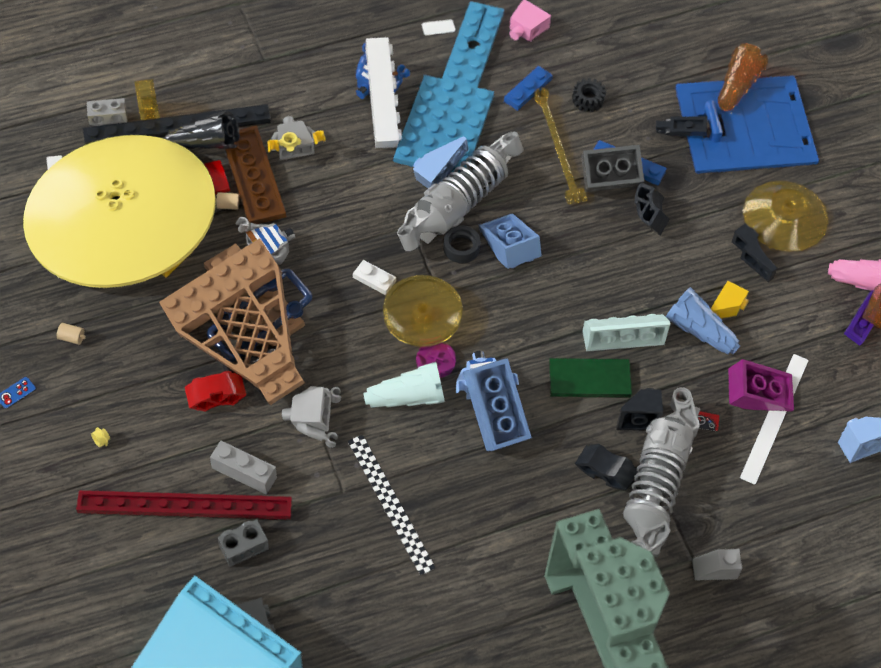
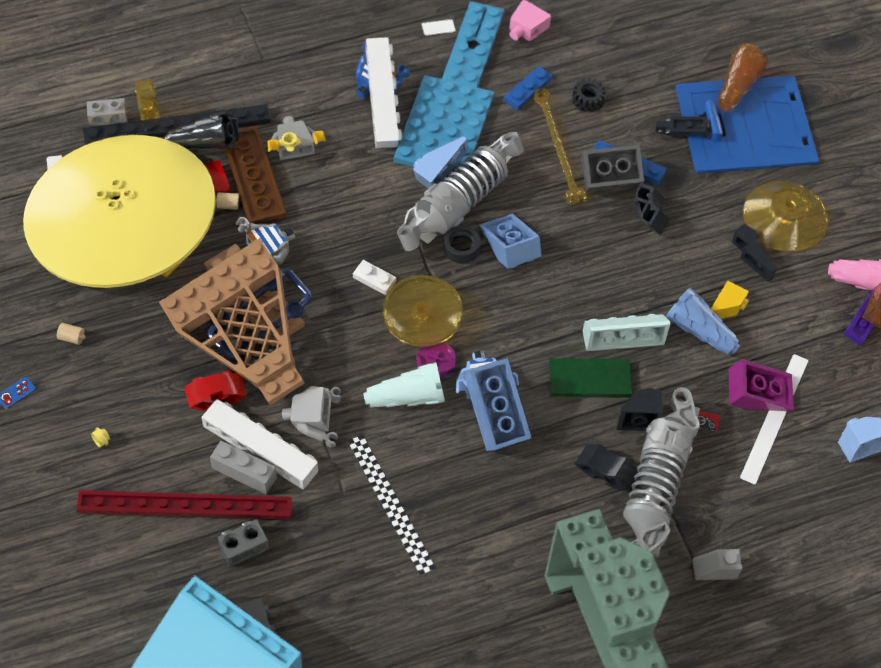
none -> white brick [202,399,318,490]

